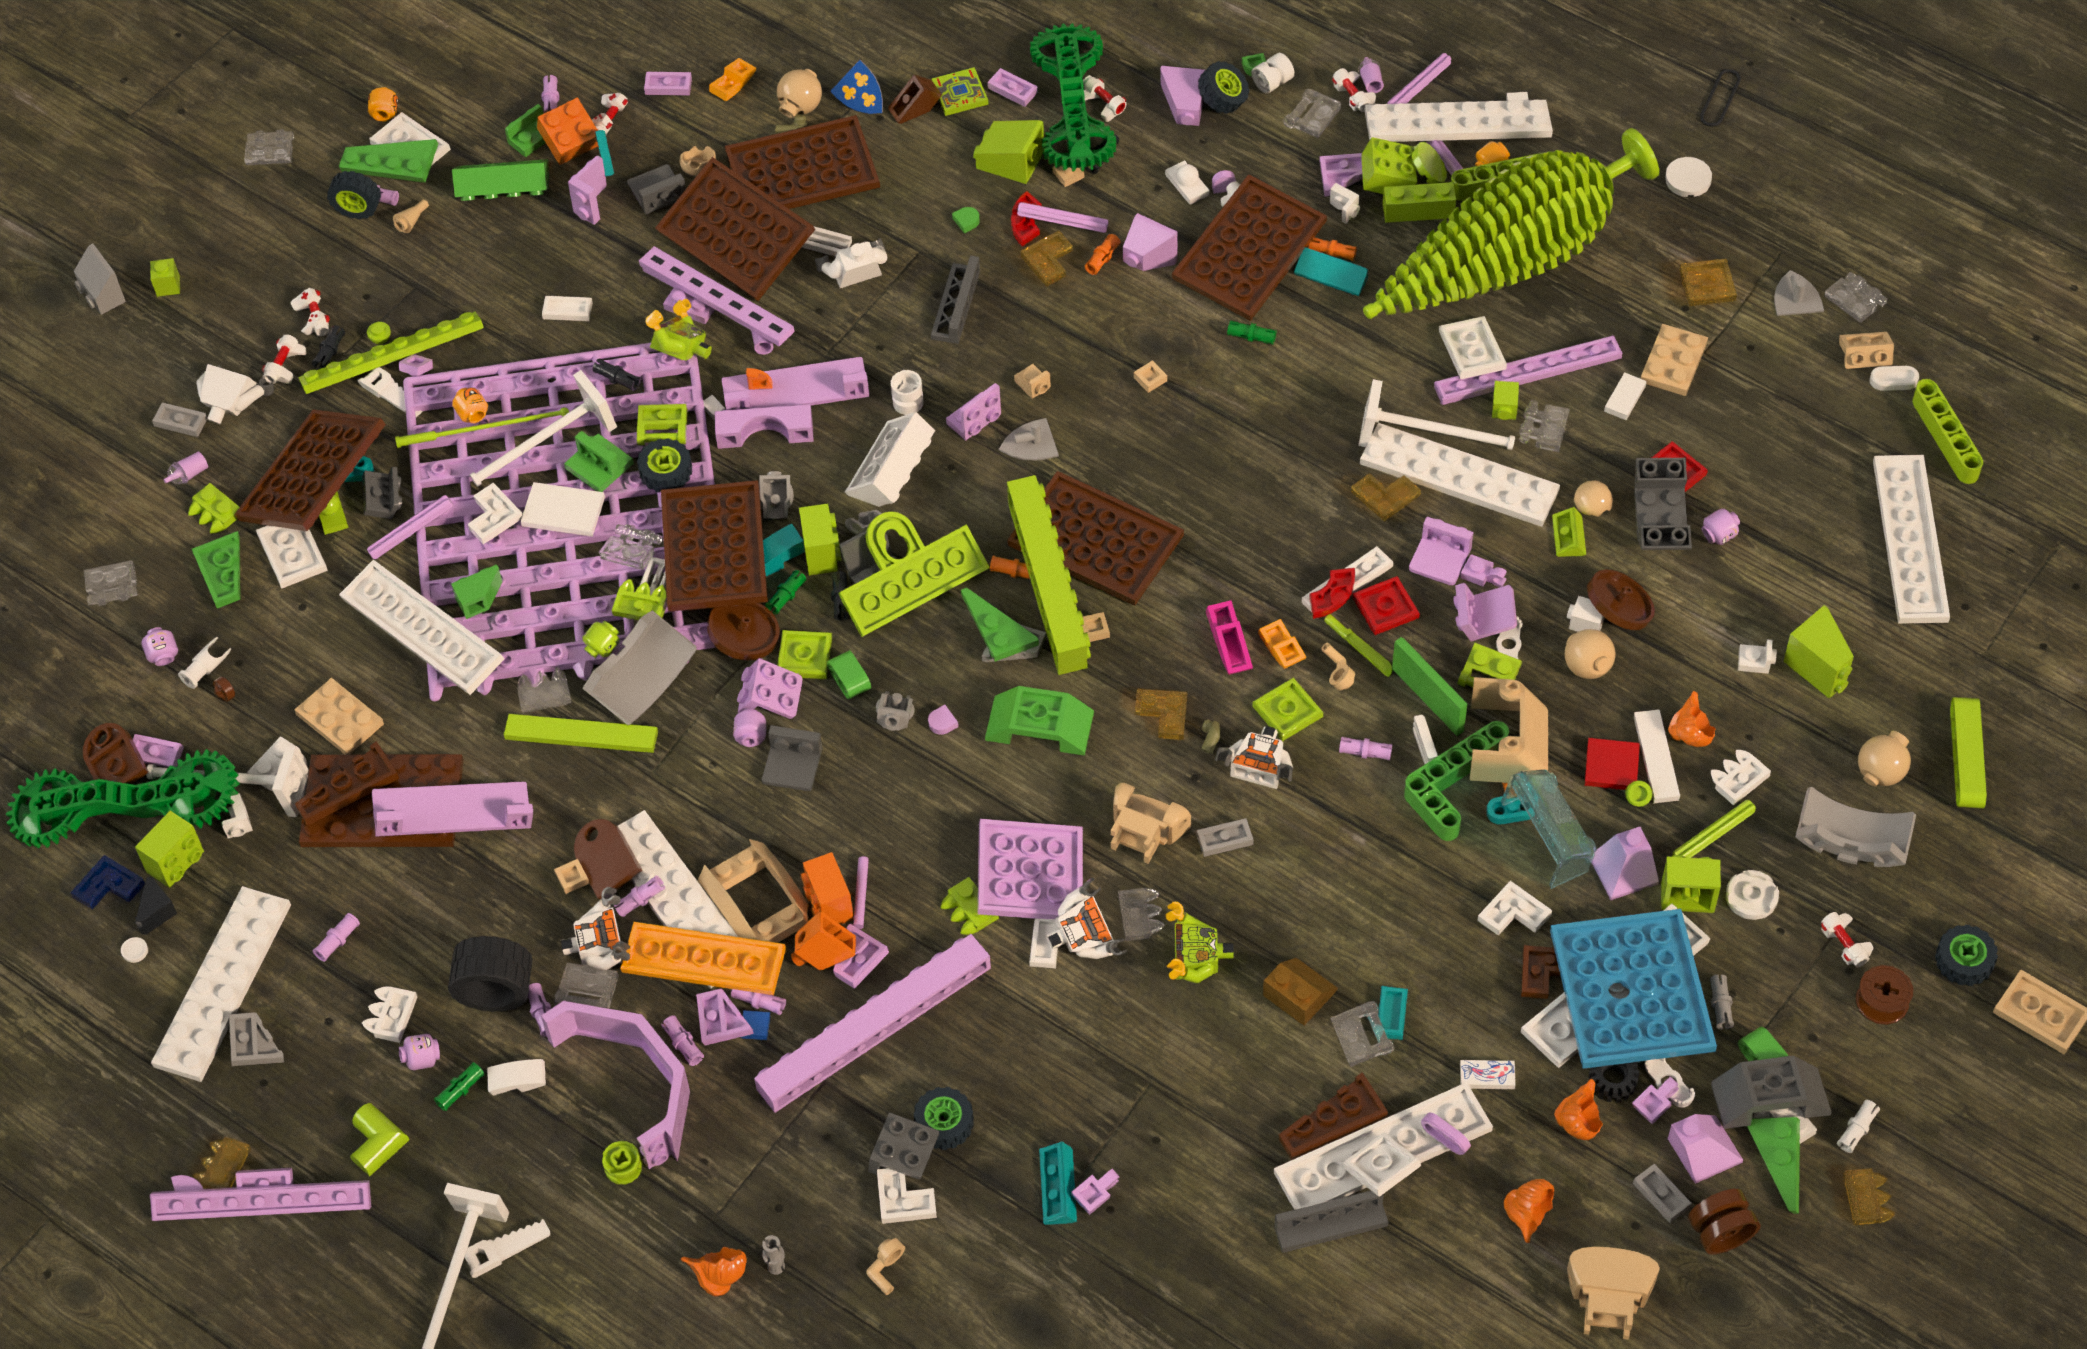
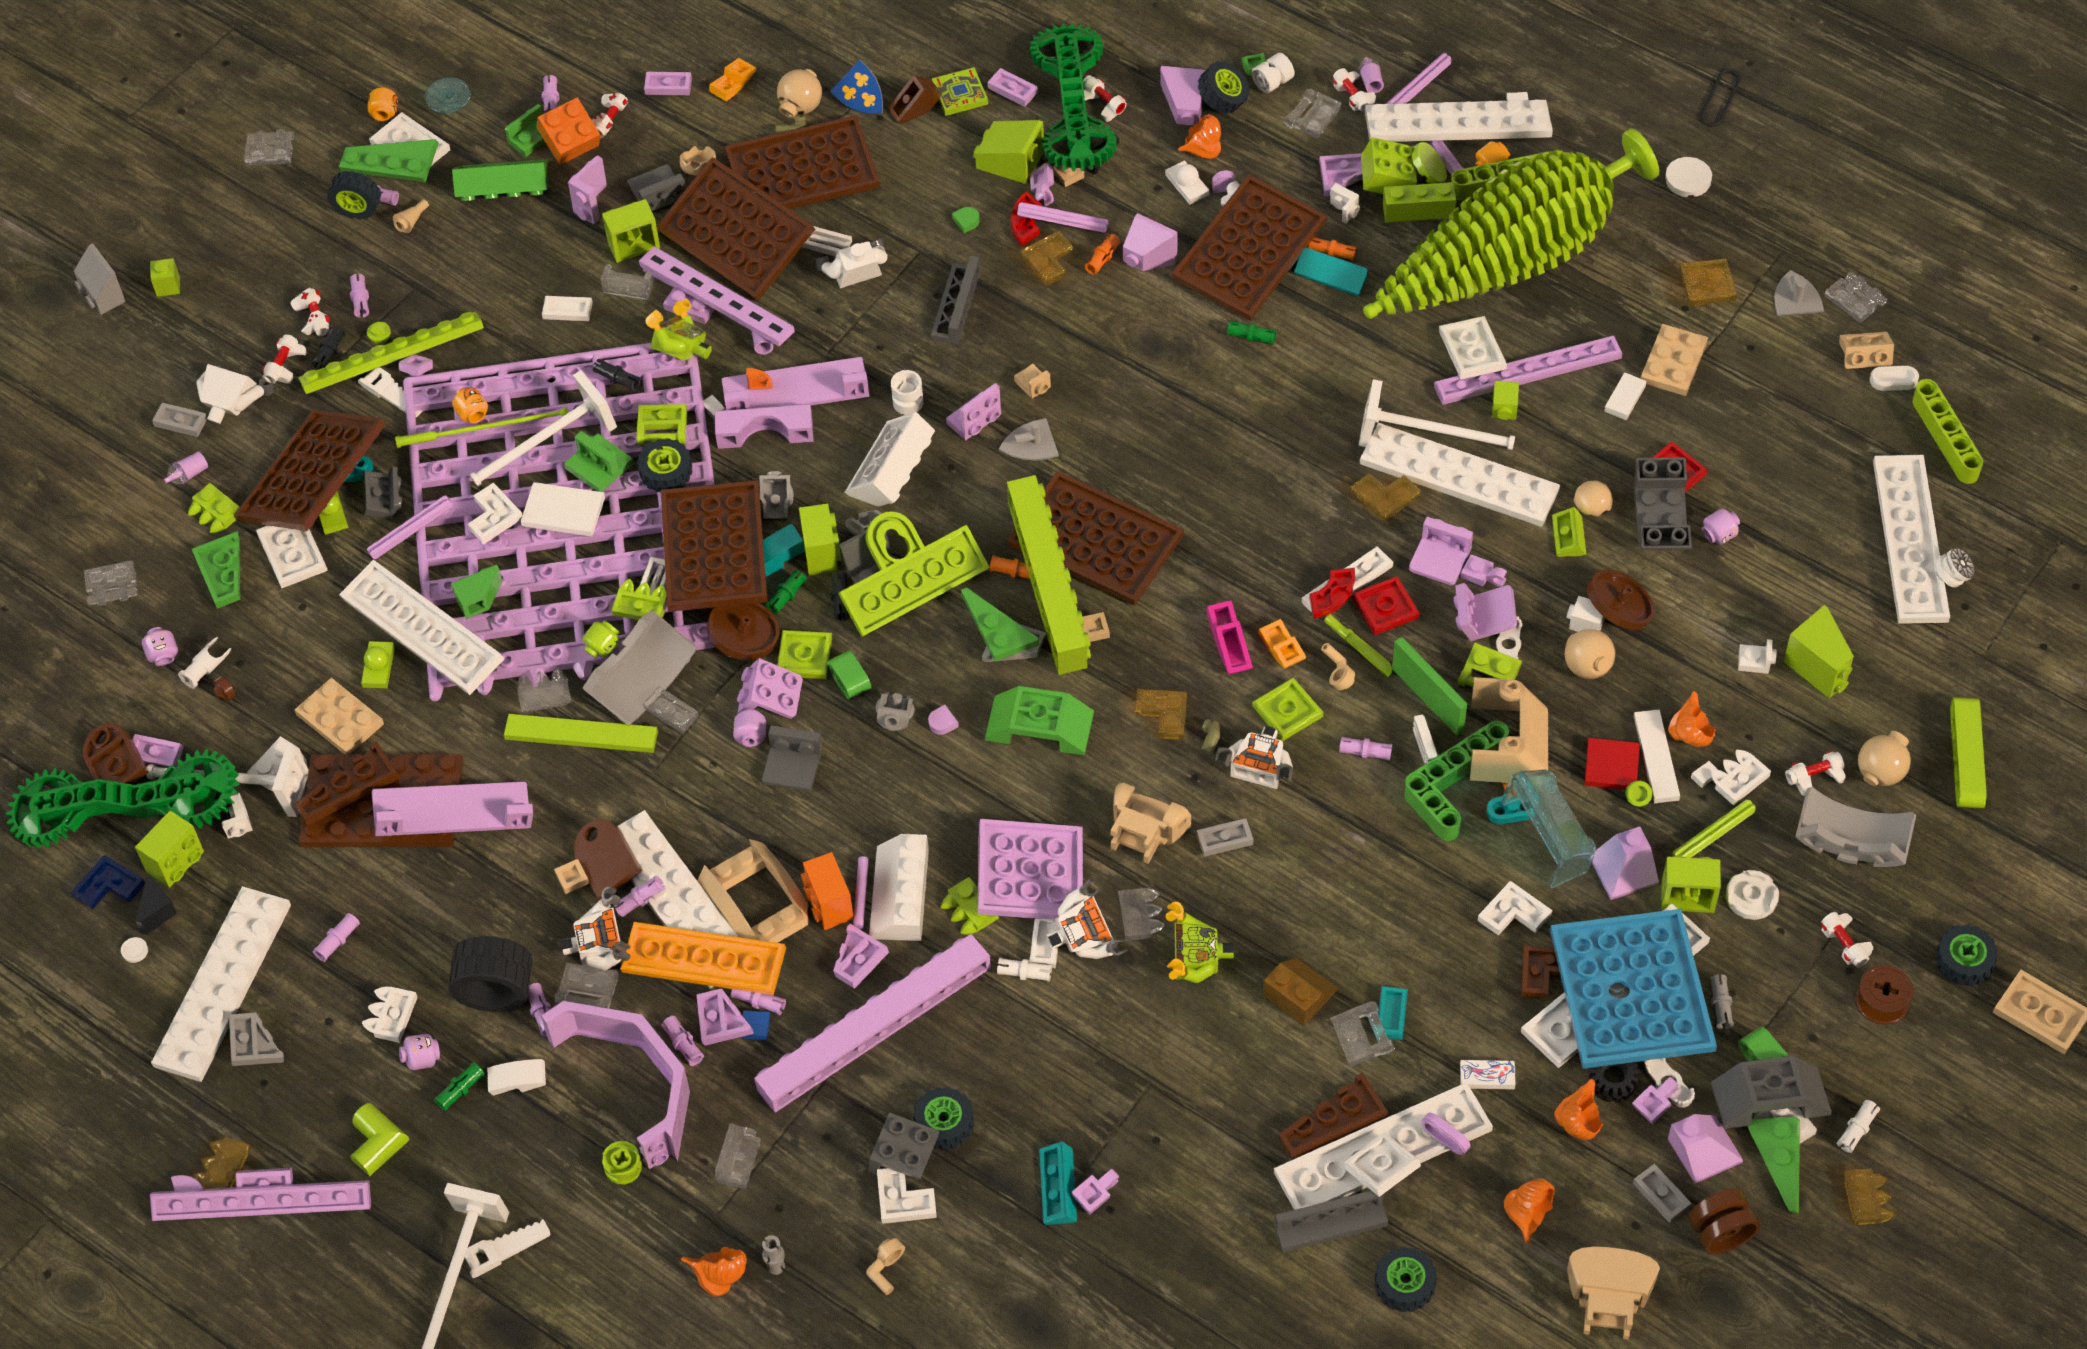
teal tile [595,130,614,177] -> none
clear plate [599,524,662,570] -> none
orange torso [791,911,856,970] -> none
tan plate [1134,360,1167,393] -> none
clear plate [1519,400,1570,452] -> none
none -> lavender pin [350,274,369,318]
none -> lime tile [361,641,395,689]
none -> clear light blue dish [425,77,471,113]
none -> clear hinge [600,264,655,300]
none -> lime brick [602,199,660,263]
none -> clear plate [643,686,699,734]
none -> clear hinge [715,1123,761,1189]
none -> white slope [869,834,929,941]
none -> white pin [997,958,1052,982]
none -> lavender plate [1030,162,1054,206]
none -> orange hair [1178,114,1221,159]
none -> black wheel [1374,1247,1437,1312]
none -> white piece [1691,761,1718,788]
none -> white piece [1785,751,1845,796]
none -> white wheel [1936,548,1975,587]

